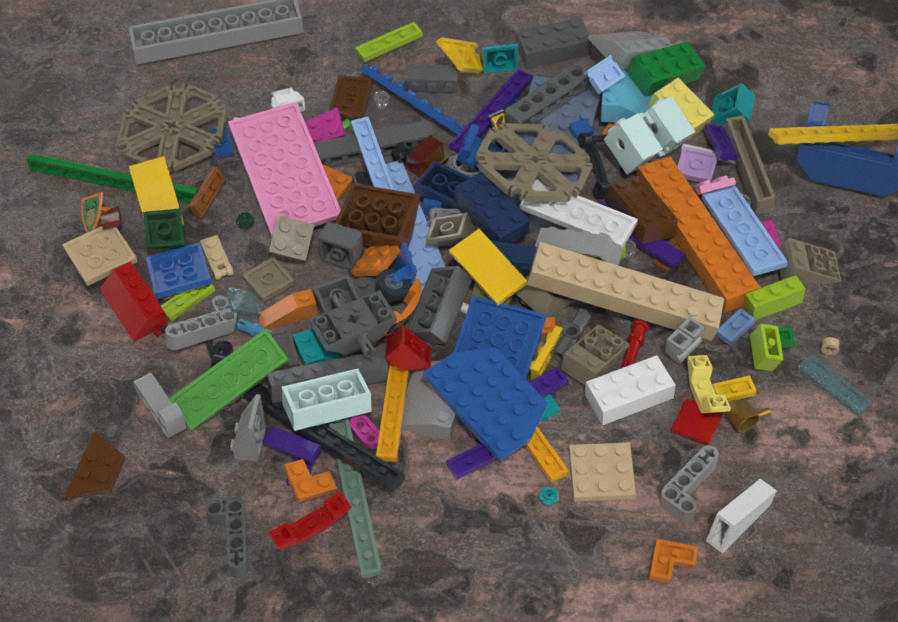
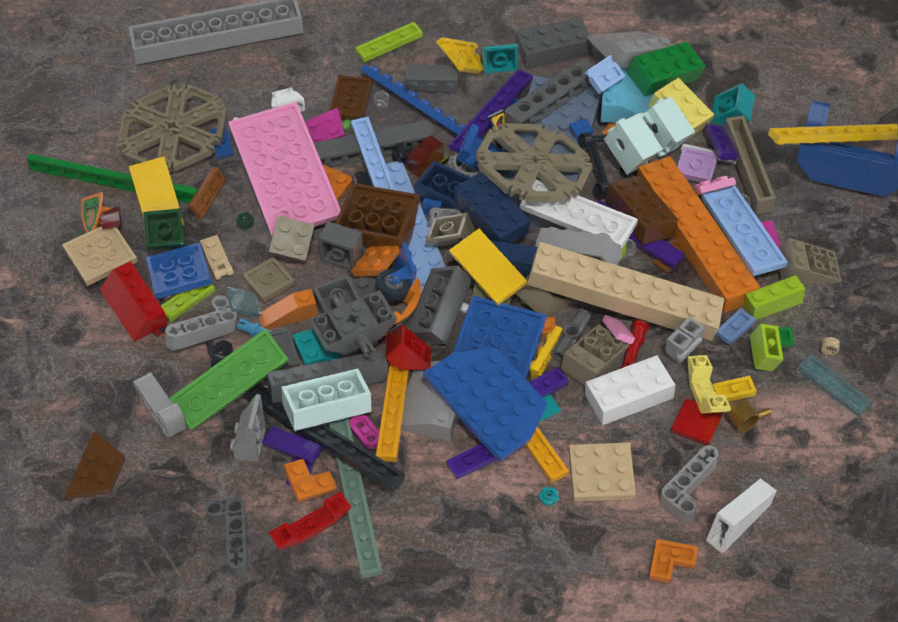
none -> bright pink tile [602,315,635,344]

